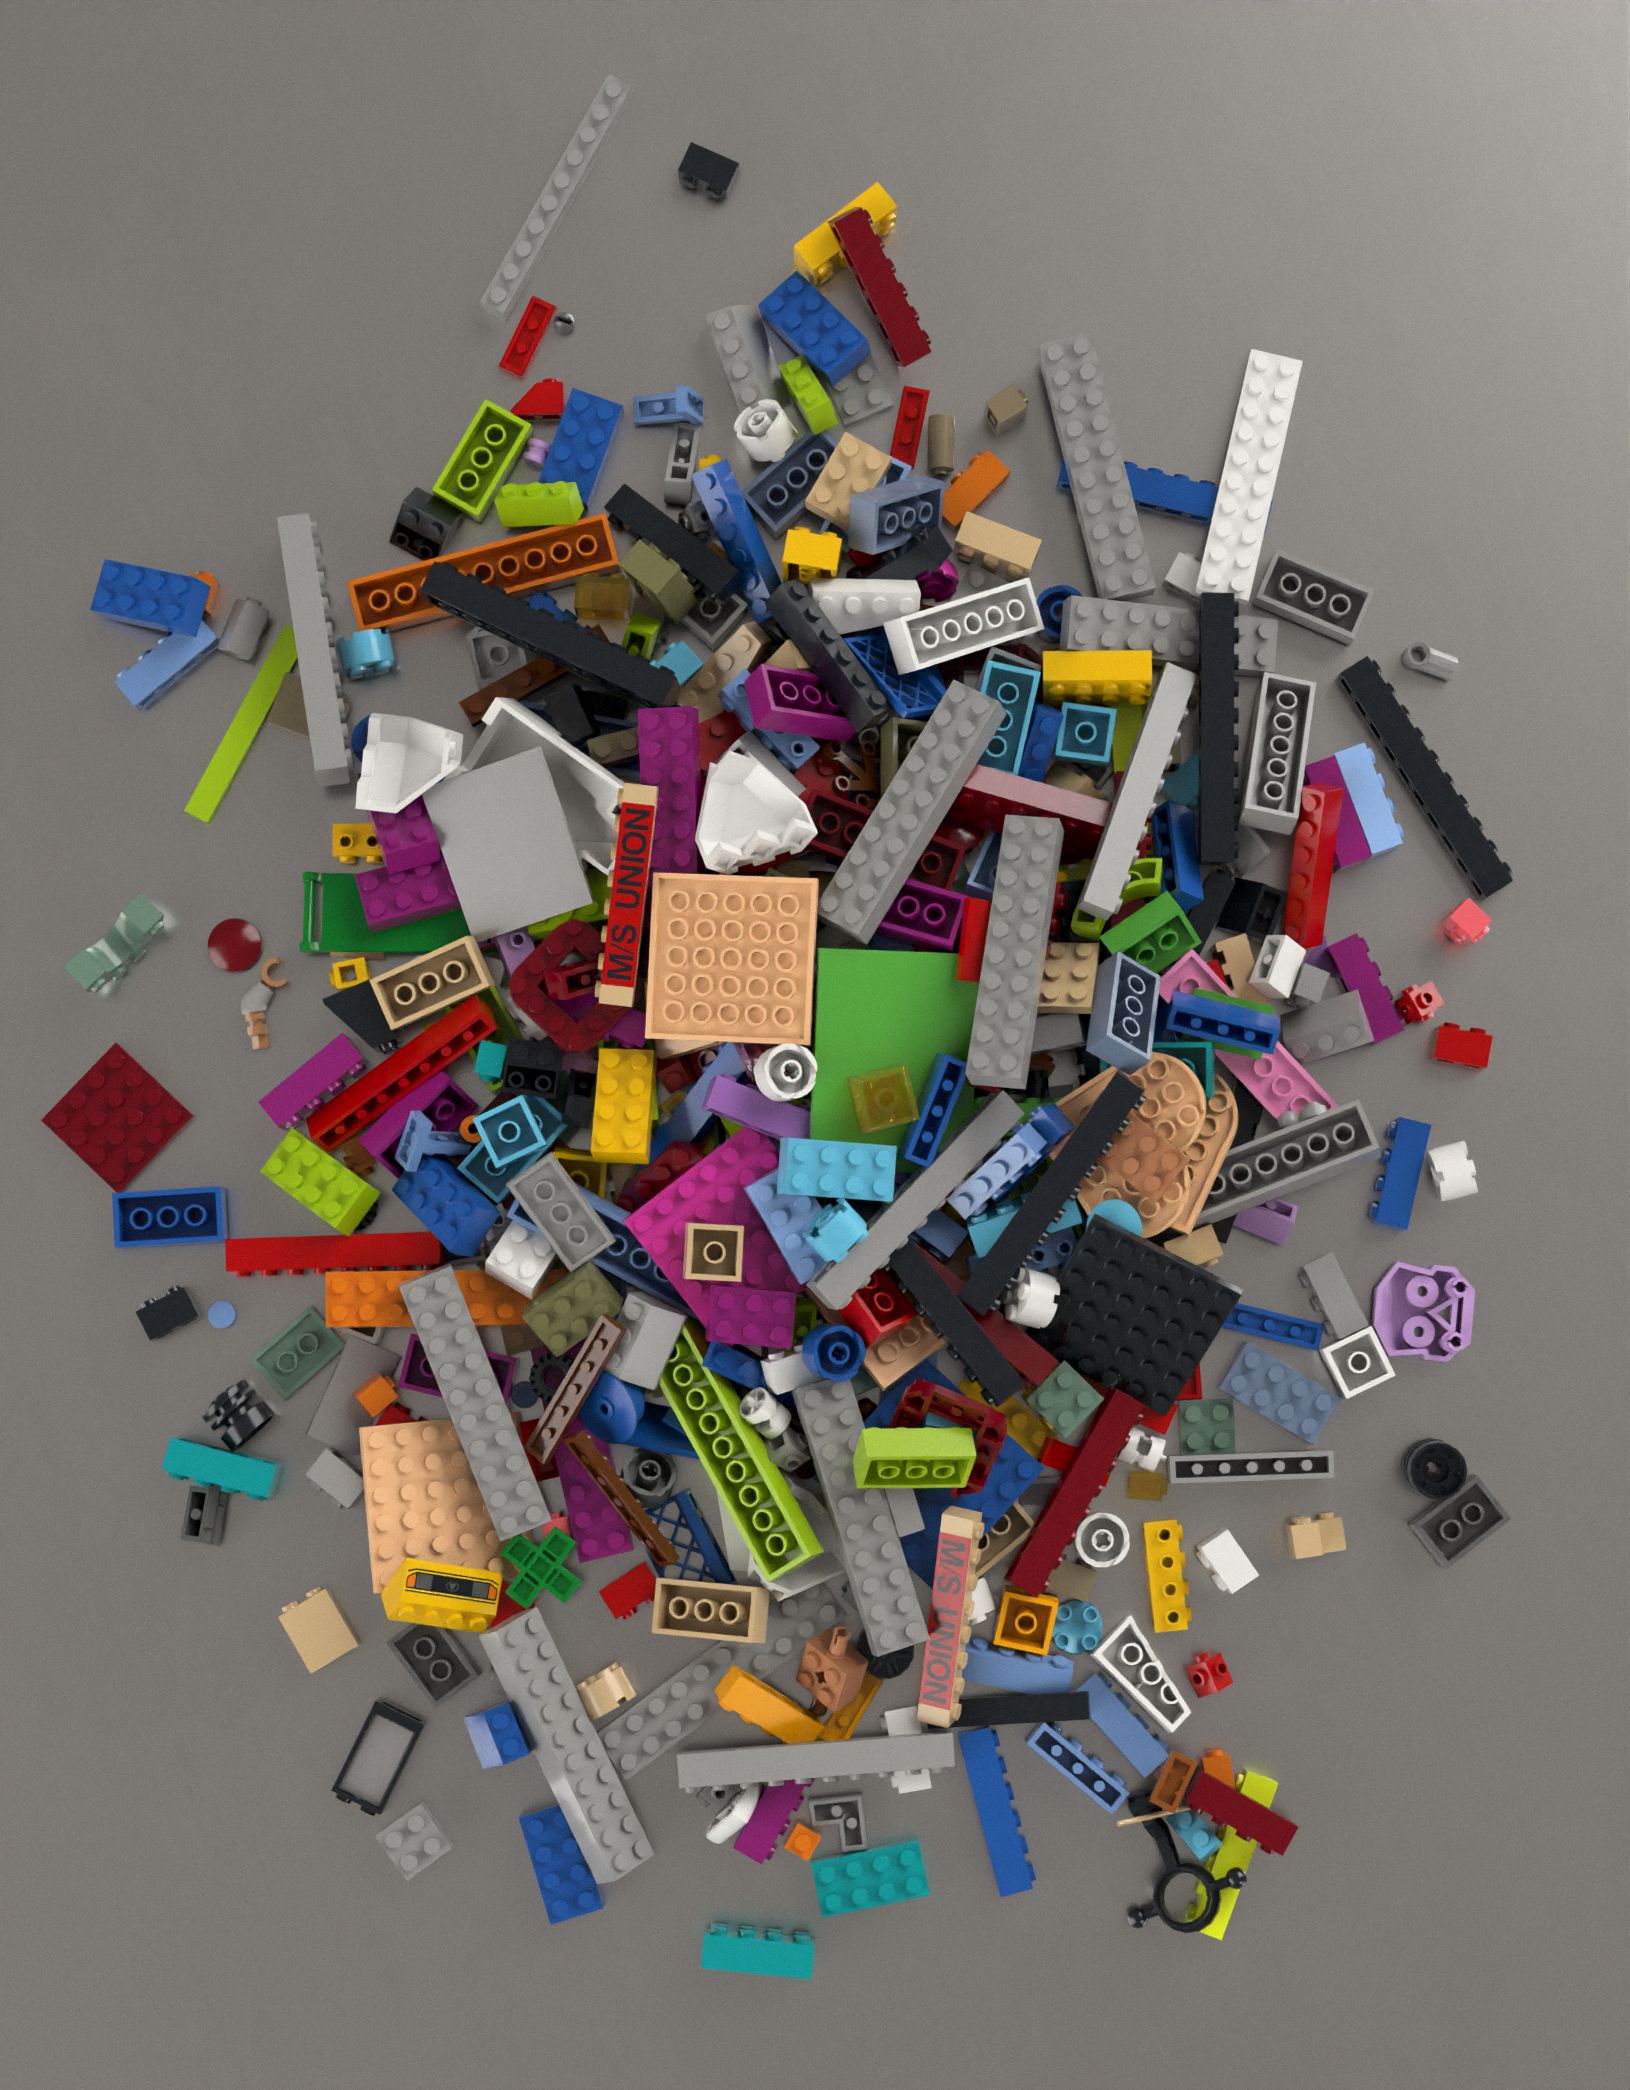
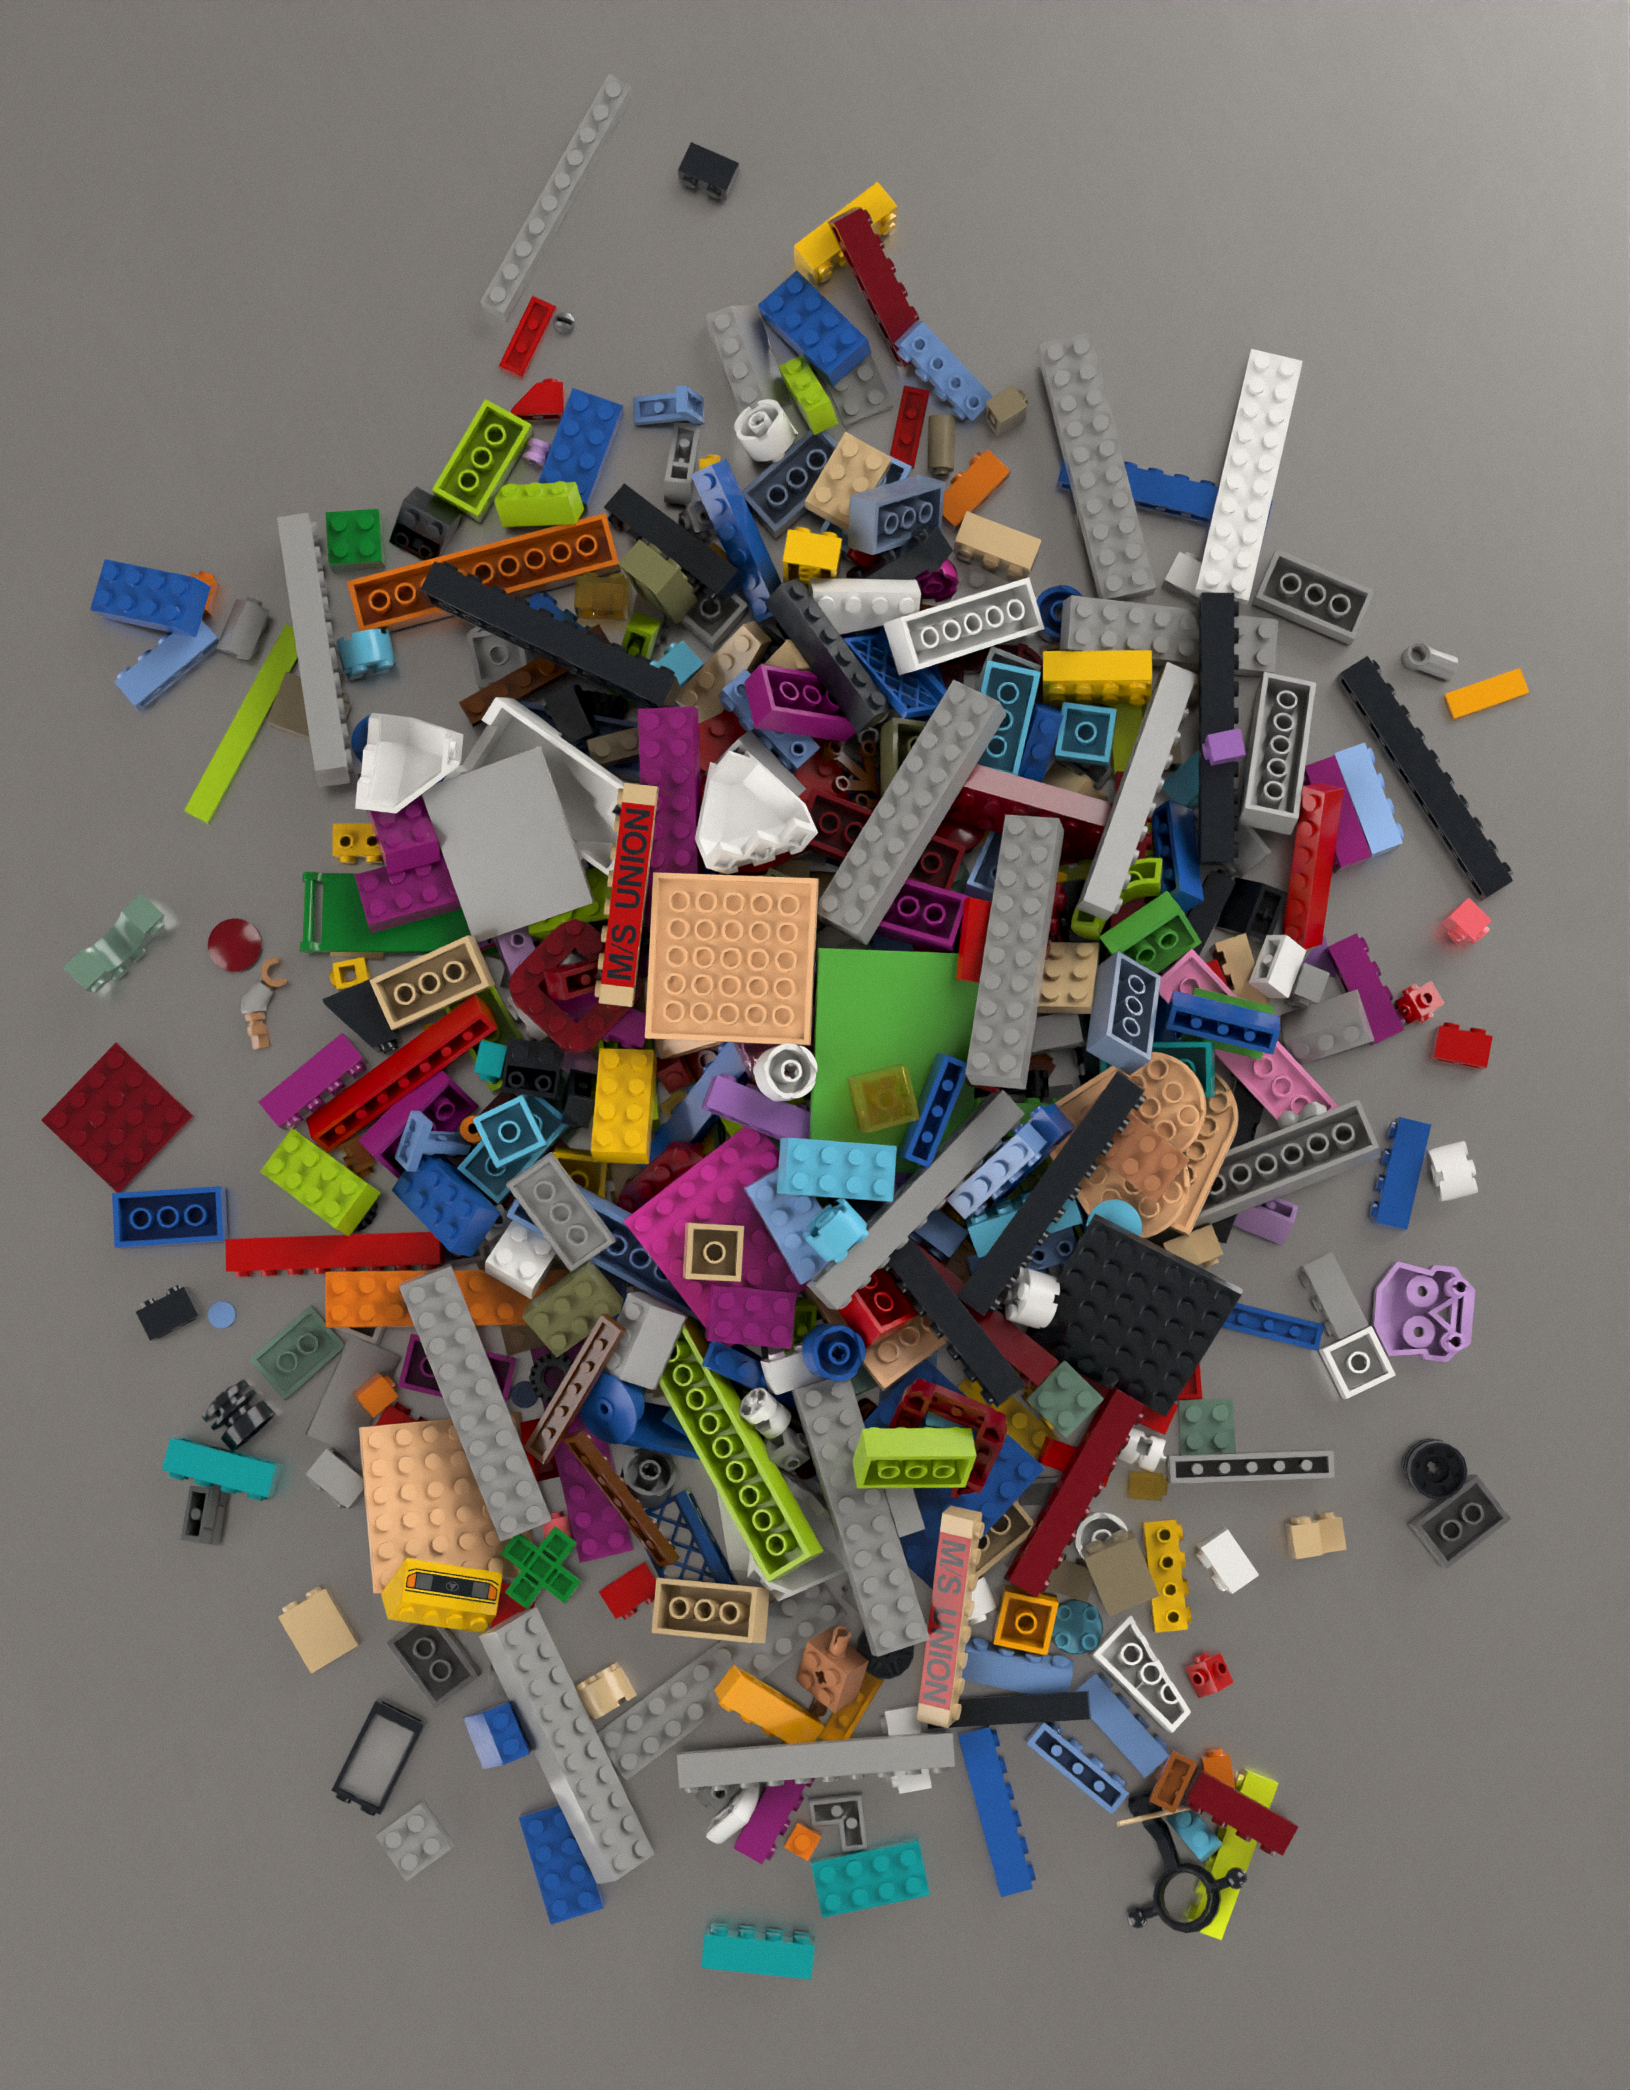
sand blue brick [1217,1342,1341,1445] -> none
none -> green brick [325,509,386,572]
none -> medium blue brick [894,321,993,421]
none -> dark tan brick [1081,1529,1159,1617]
none -> medium lavender brick [1202,728,1246,766]
none -> light orange tile [1444,668,1529,720]

